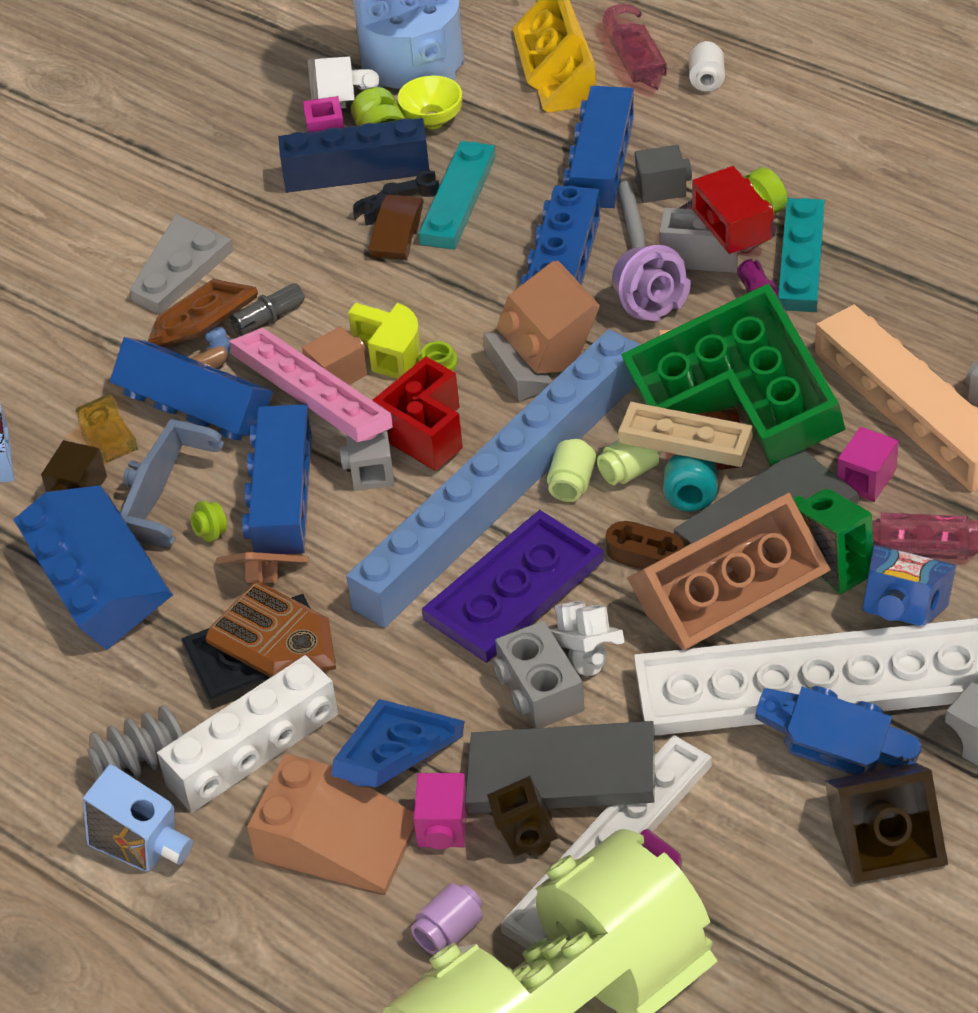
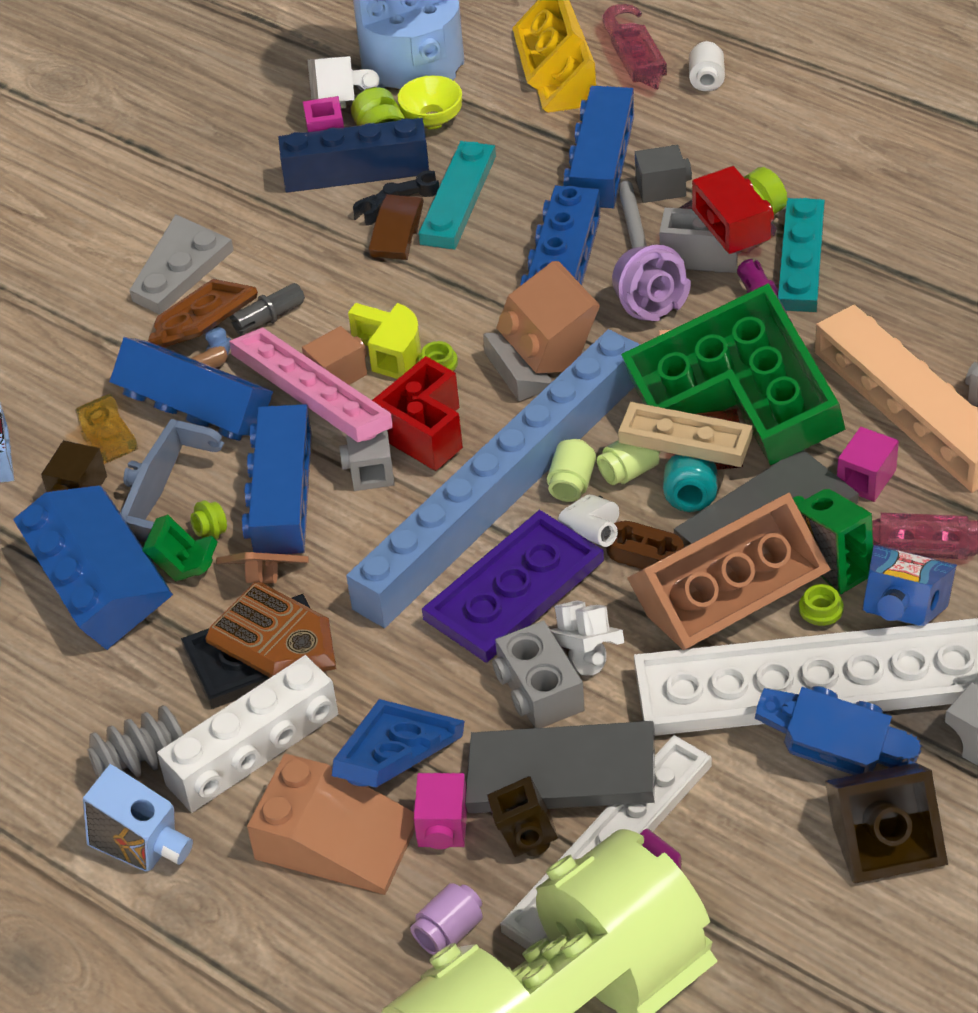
none -> green bracket [142,514,218,582]
none -> white piece [558,494,619,547]
none -> lime plate [799,584,844,626]

